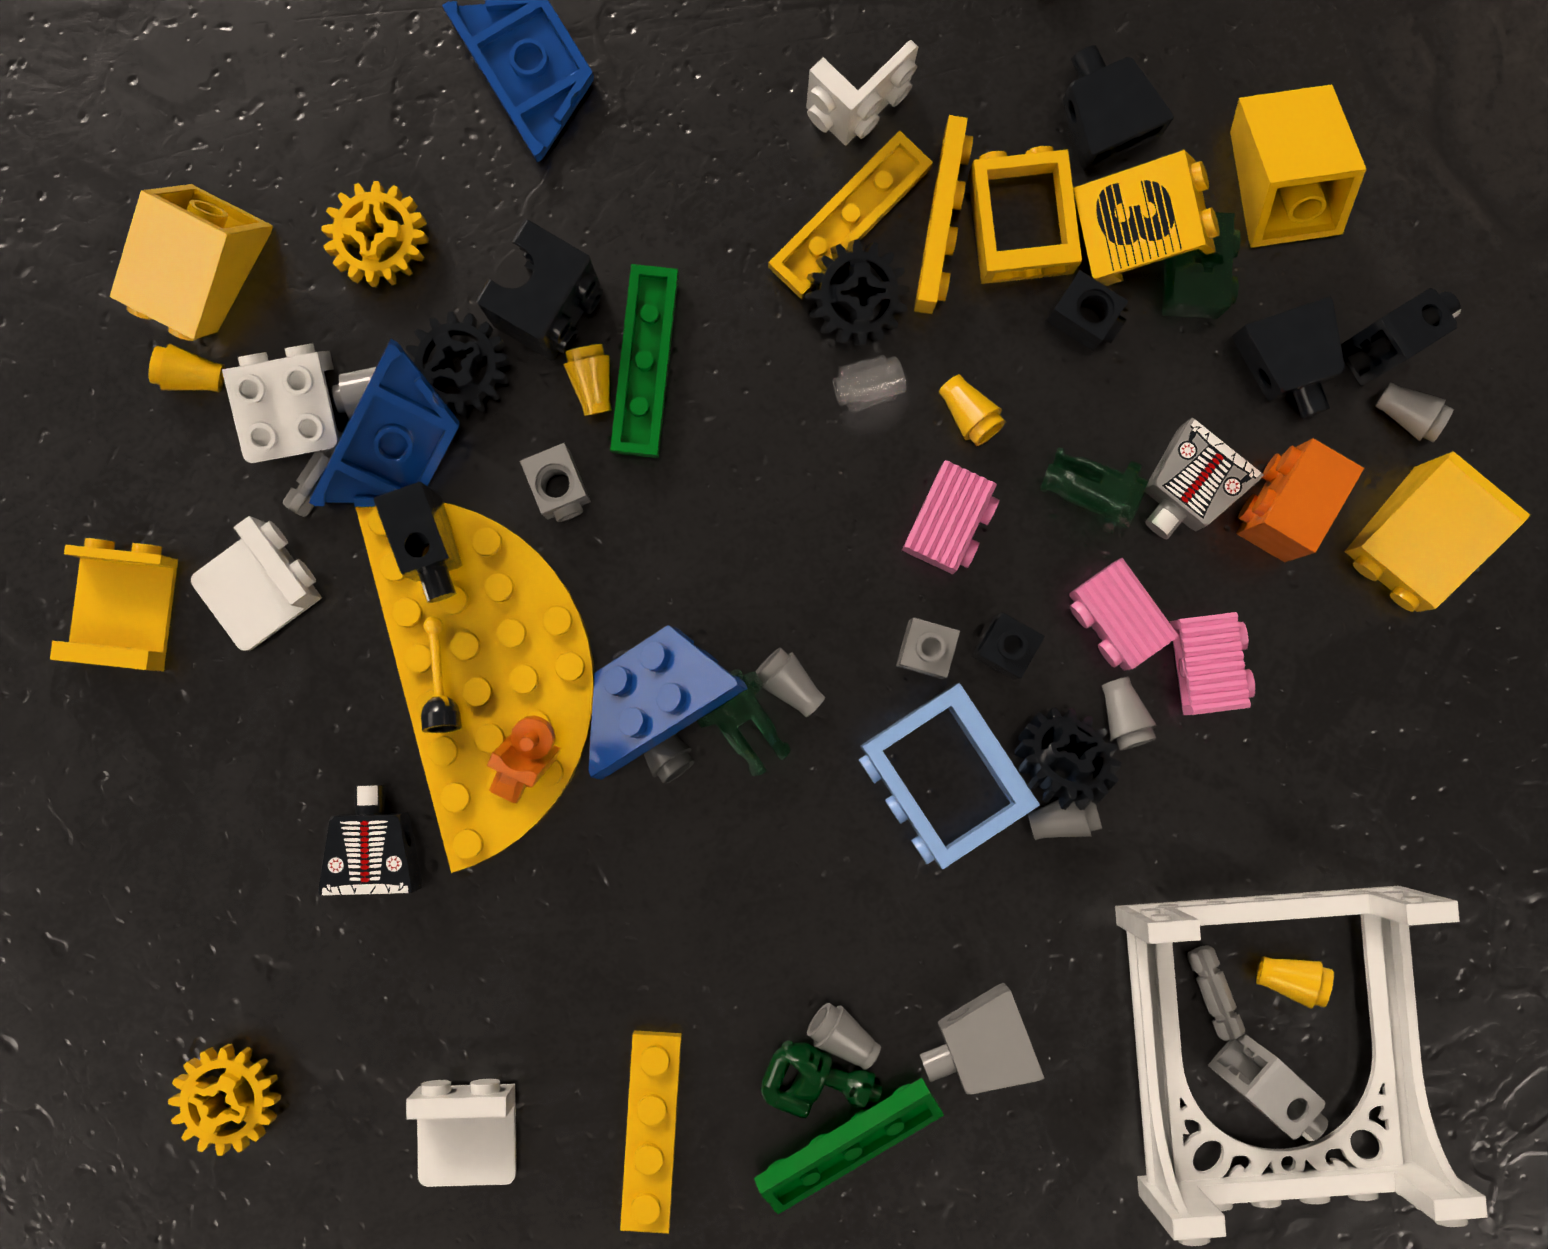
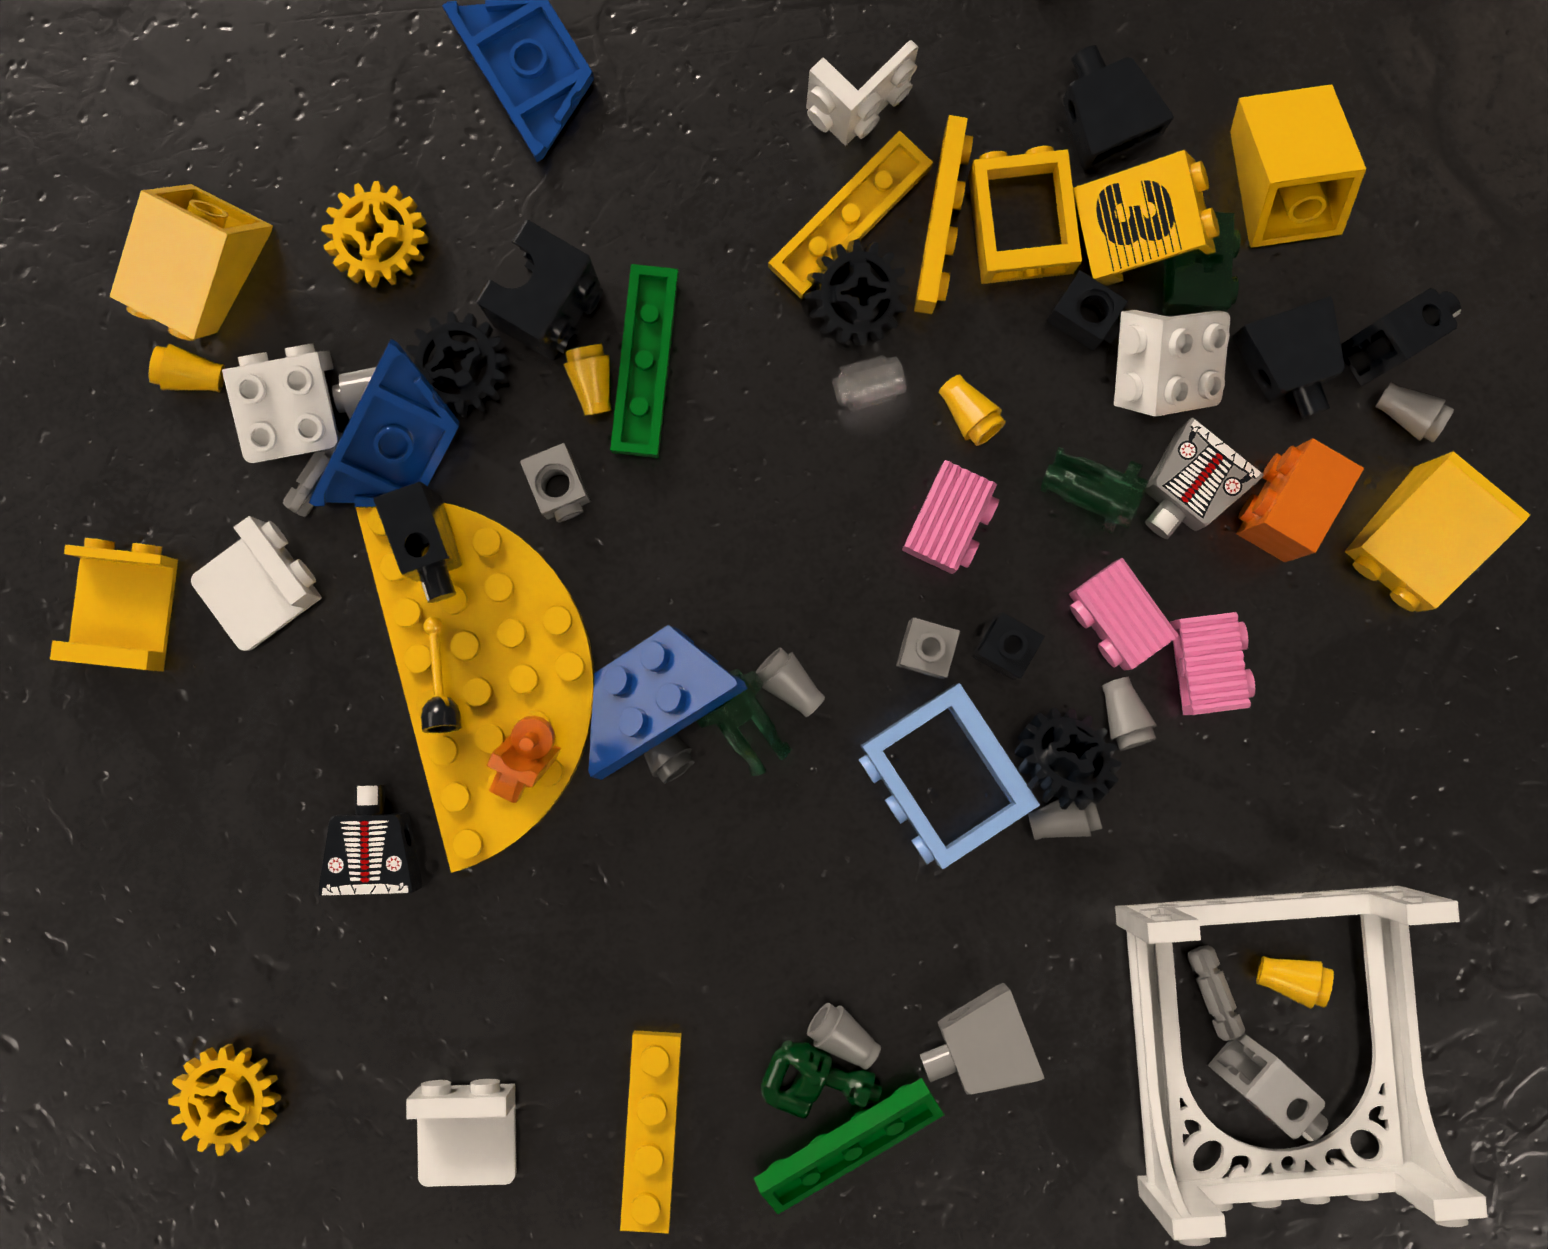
none -> white bracket [1114,310,1230,417]

